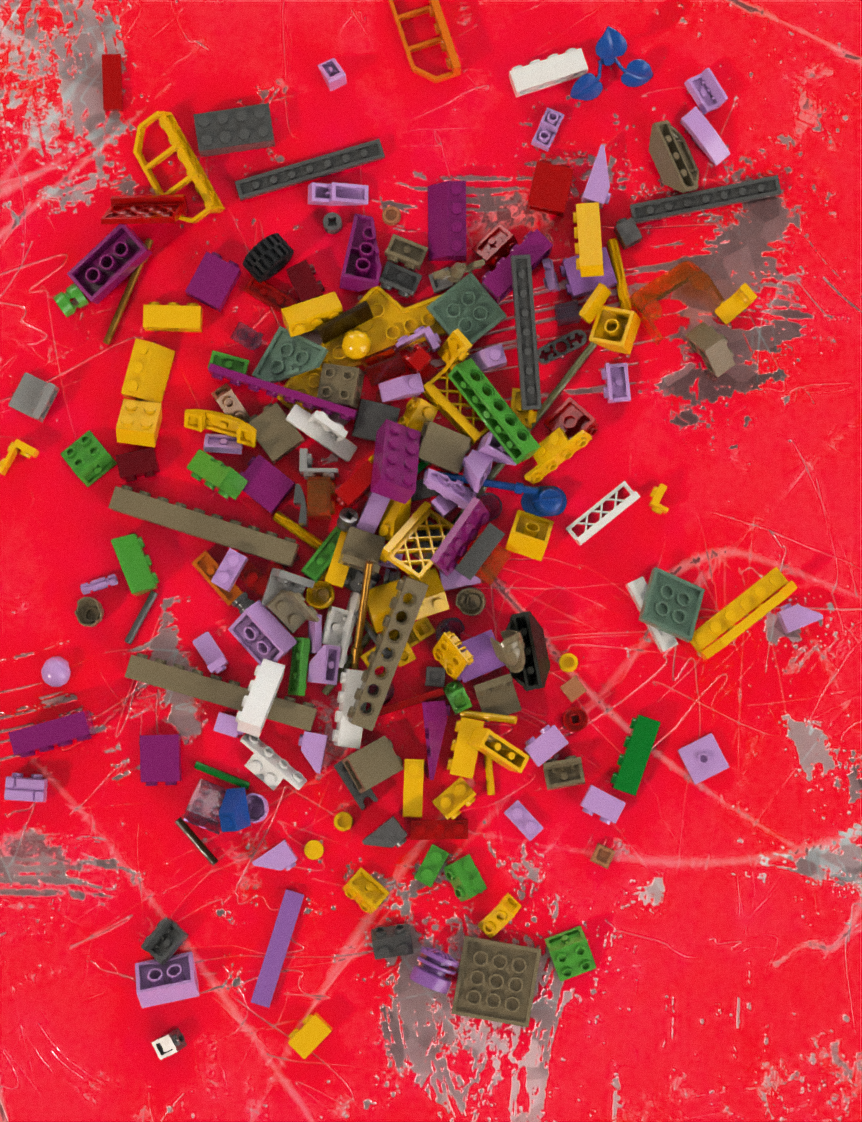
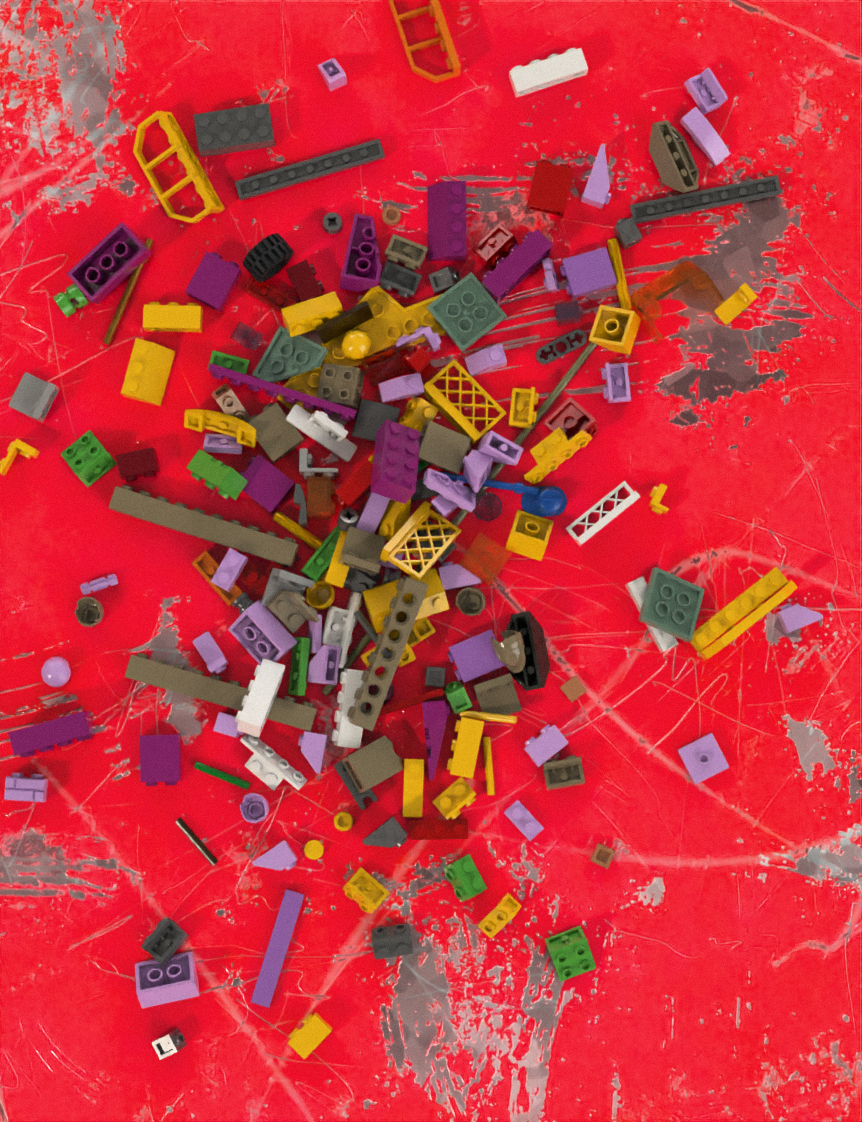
red fence [101,194,188,225] -> none
red tile [102,54,123,111] -> none
bright green slope [111,533,159,596] -> none
yellow brick [116,398,162,448] -> none
dark grey bar [124,590,158,645] -> none
bracket [183,779,227,835] -> none
blue slope [219,787,251,832] -> none
lavender slope [308,182,369,206] -> none
pearl gold bar [351,561,373,669] -> none
medium lavender wheel [409,946,459,994] -> none
bright green plate [414,844,449,888] -> none
magenta plate [430,496,490,577] -> none
yellow hinge [431,631,474,681] -> none
dark tan animal [433,259,485,283] -> none
hair [435,617,465,641] -> none
yellow bracket [437,328,473,373] -> none
bright green brick [447,358,541,465] -> none
dark tan plate [451,935,541,1027] -> none
dark grey tile [455,523,505,581] -> none
yellow brick [467,726,530,773] -> none
dark grey plate [510,254,542,410] -> none
lavender slope [531,107,564,152] -> none
yellow tile [558,653,578,672] -> none
red wheel [561,707,588,732] -> none
blue plant [570,26,654,101] -> none
yellow brick [573,202,604,277] -> none
yellow tile [579,283,611,324] -> none
lavender brick [580,785,626,825] -> none
green brick [610,715,661,796] -> none
dark tan brick [685,322,735,378] -> none

